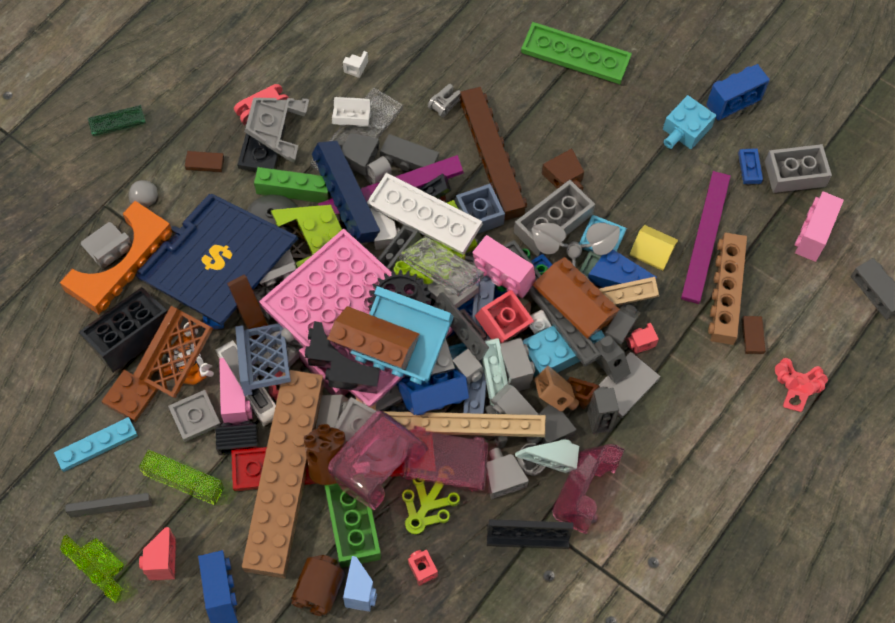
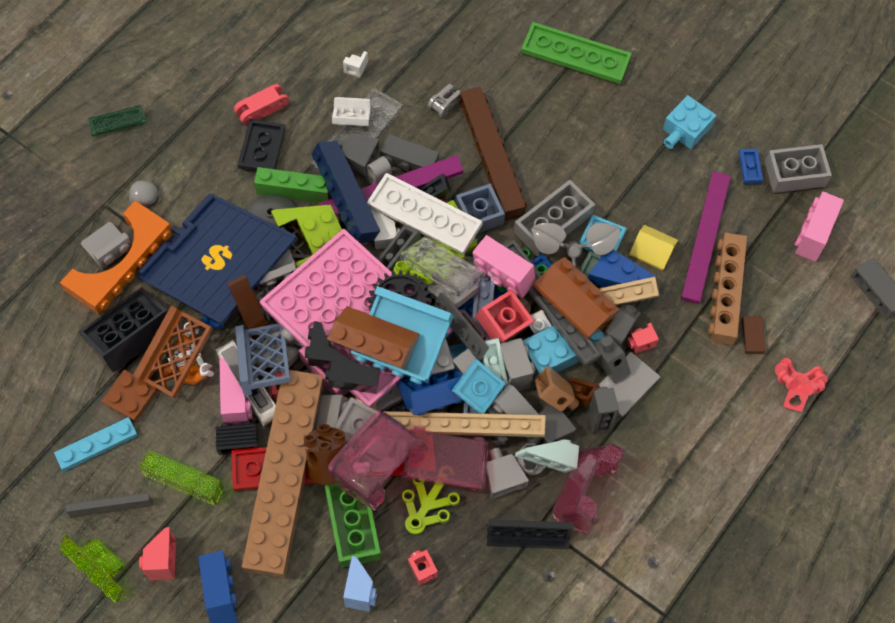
light grey plate [168,390,221,442] -> none
reddish brown tile [185,151,224,172] -> none
light grey wing [244,98,309,163] -> none
reddish brown cylinder [291,555,345,617] -> none
reddish brown torso [542,148,584,191] -> none
blue brick [706,64,770,121] -> none
none -> medium azure tile [451,359,506,414]

